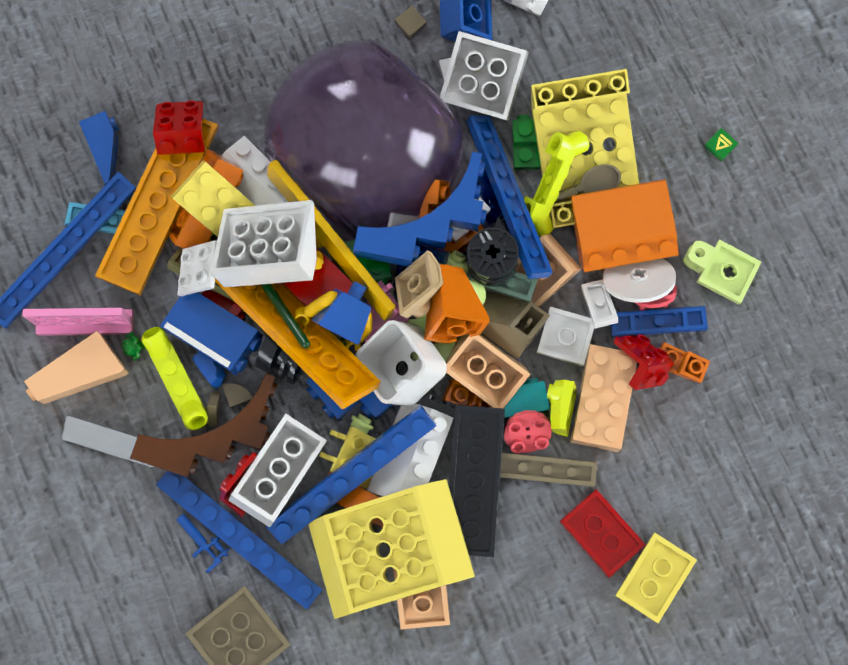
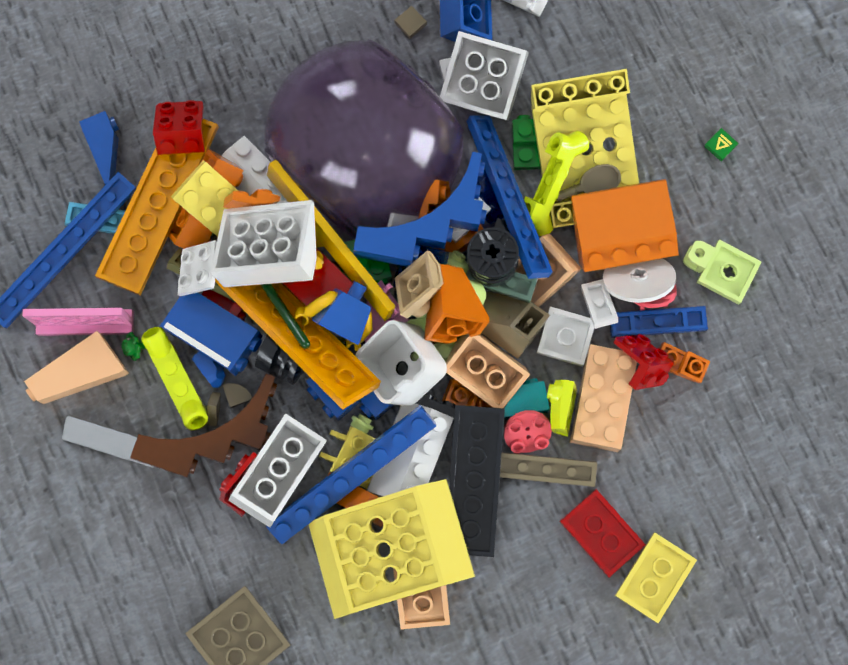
blue plate [156,471,323,609] -> none
blue piece [176,514,230,574] -> none
none -> orange slope [223,189,281,209]

